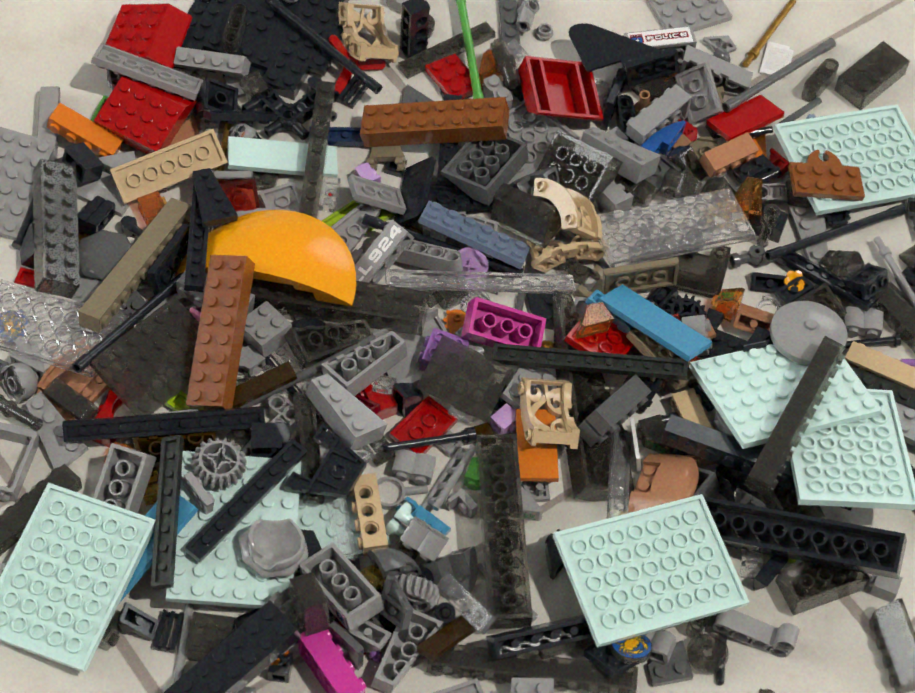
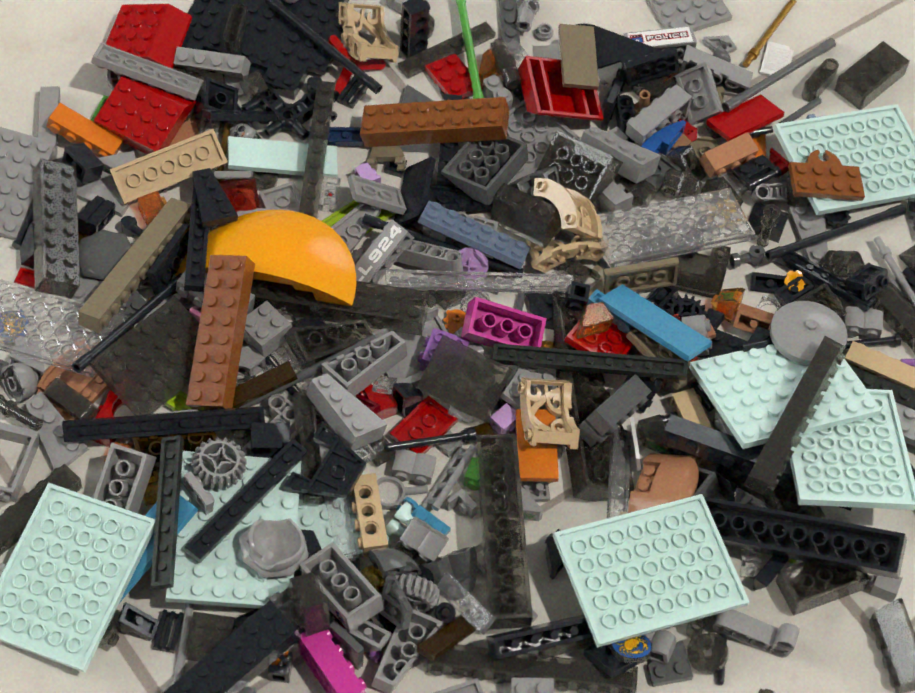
clear orange slope [733,177,762,218] -> none
none -> dark tan tile [558,24,599,90]
none -> black brick [563,281,591,311]

